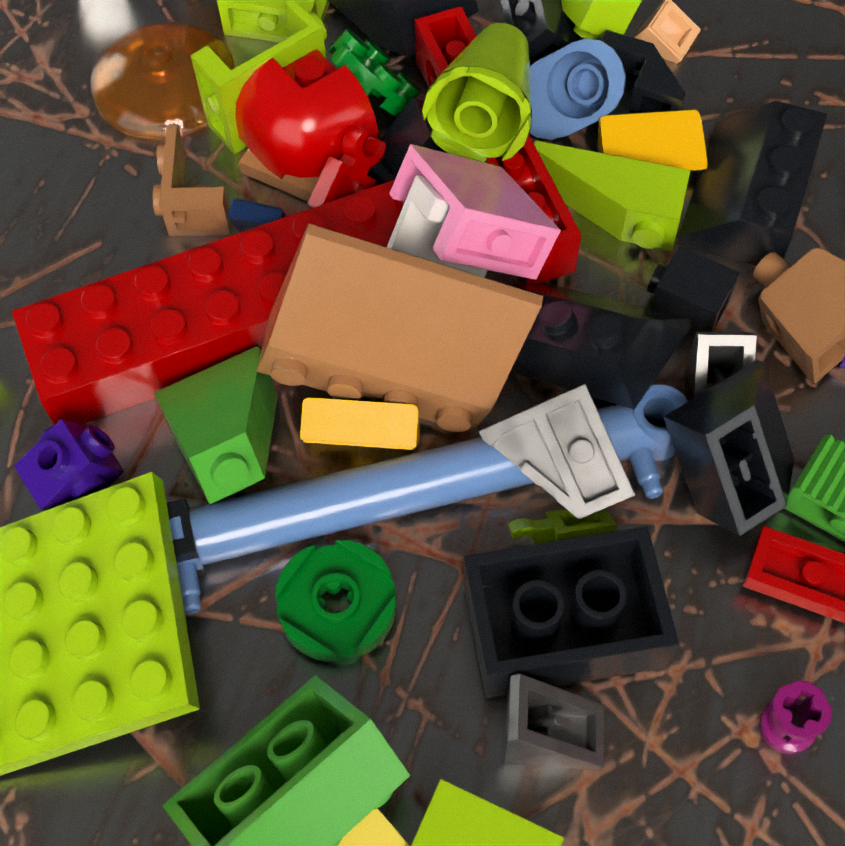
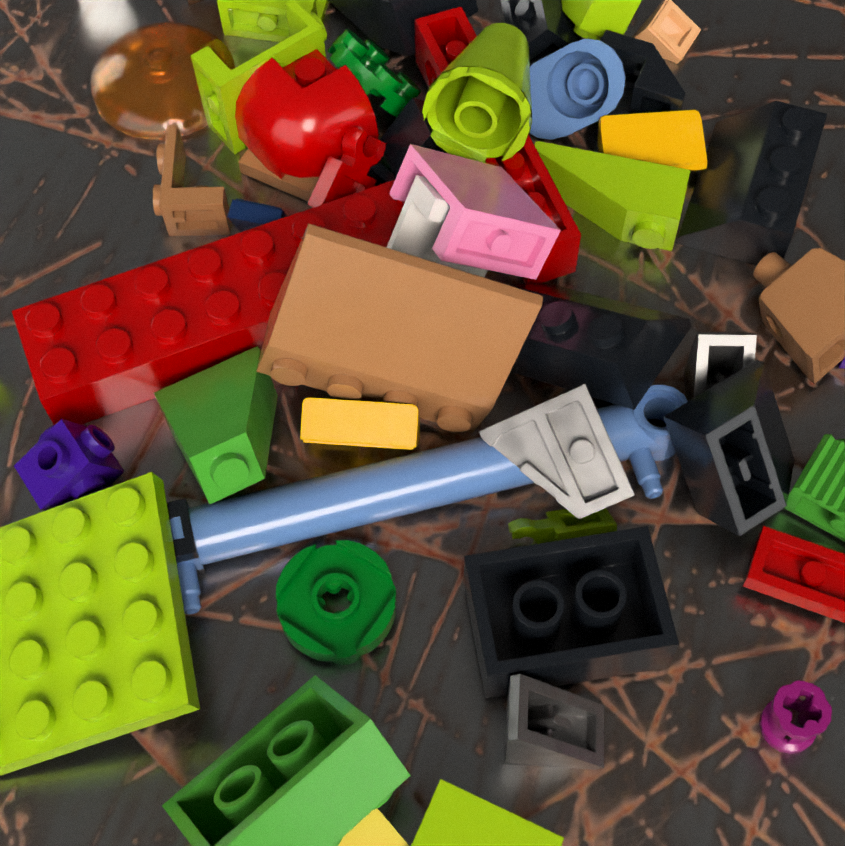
black brick [647,246,740,336] -> none

